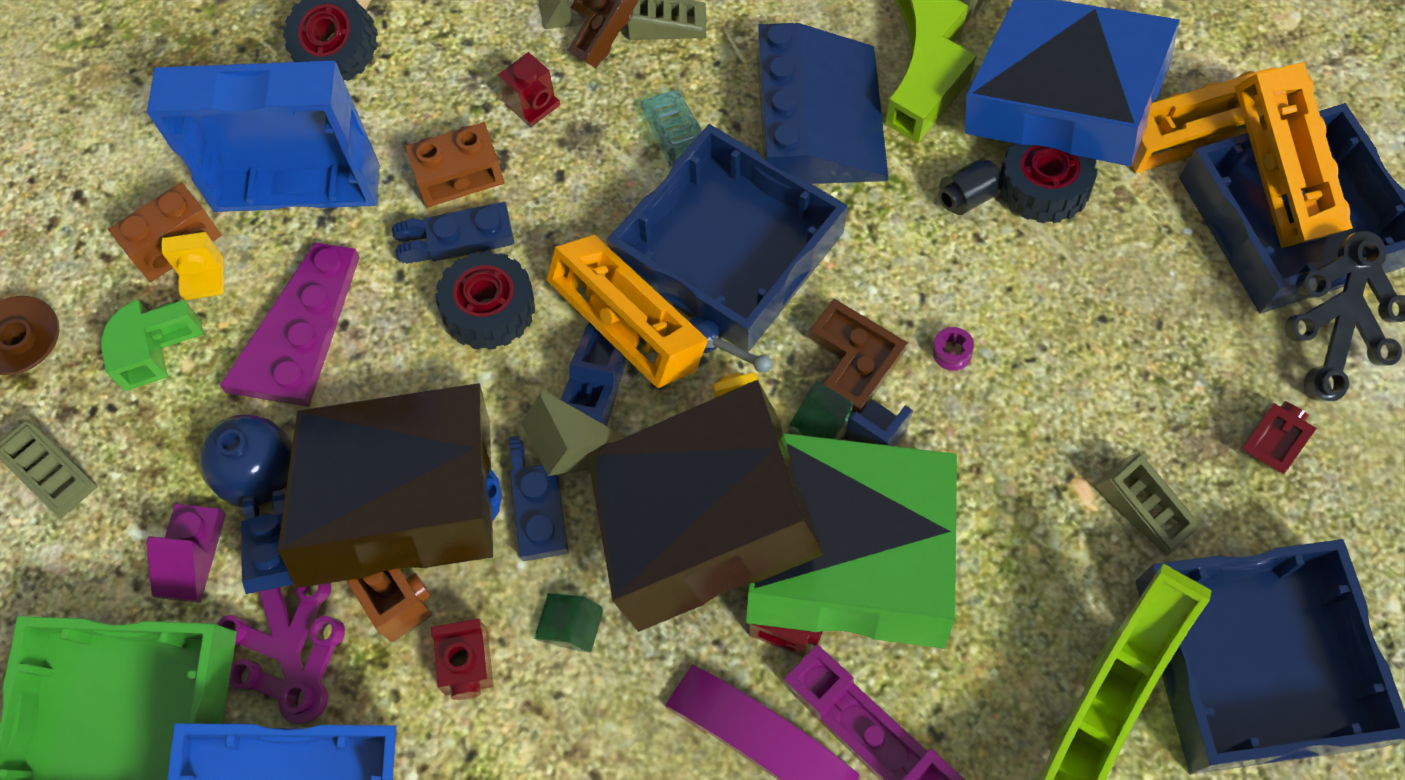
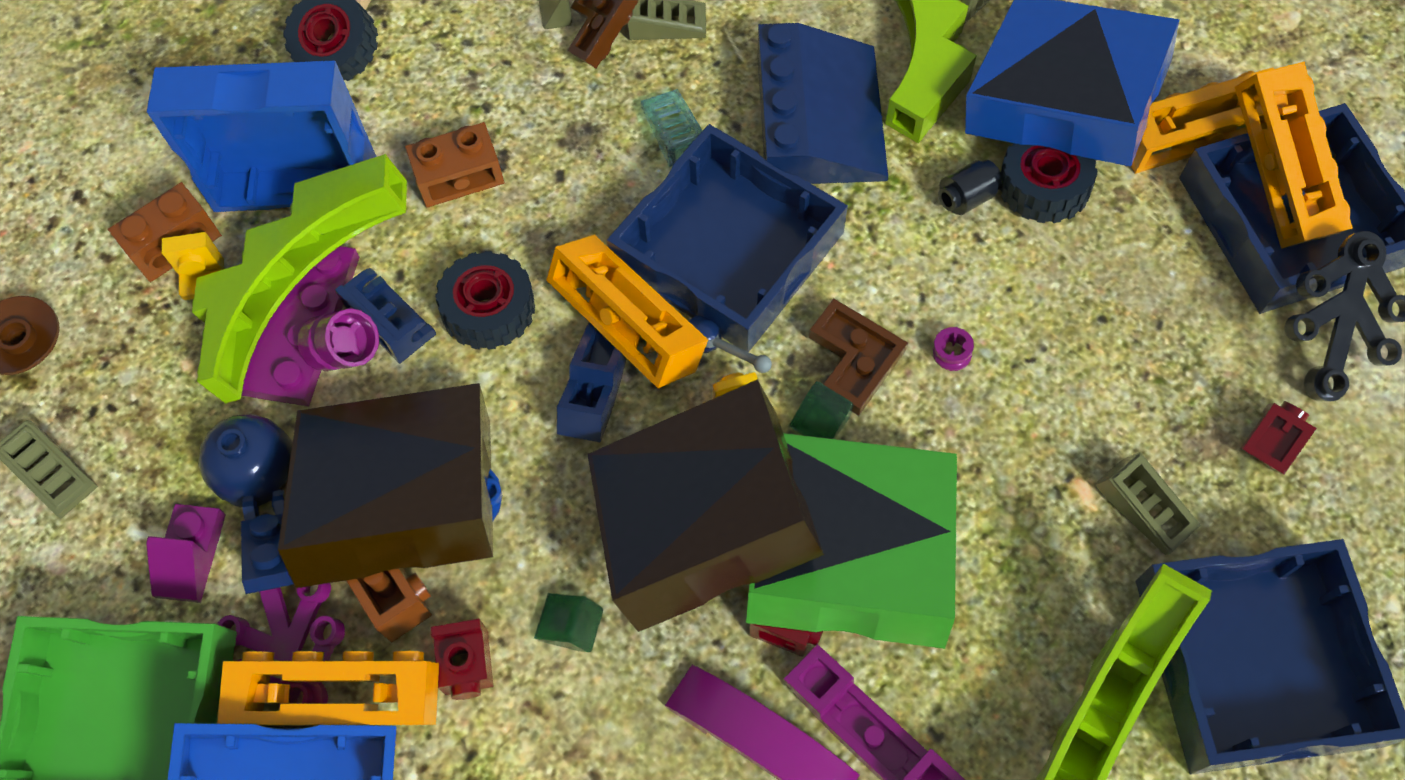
bright green brick [101,300,204,391] -> none
dark blue hinge [392,201,515,264] -> none
dark red brick [498,52,561,128] -> none
dark blue hinge [509,436,569,562] -> none
olive slope [521,390,623,476] -> none
dark blue panel [844,399,913,446] -> none
none -> lime arch [192,154,407,404]
none -> light orange brick [217,651,439,725]
none -> magenta wheel [297,308,379,371]
none -> dark blue hinge [335,268,436,364]

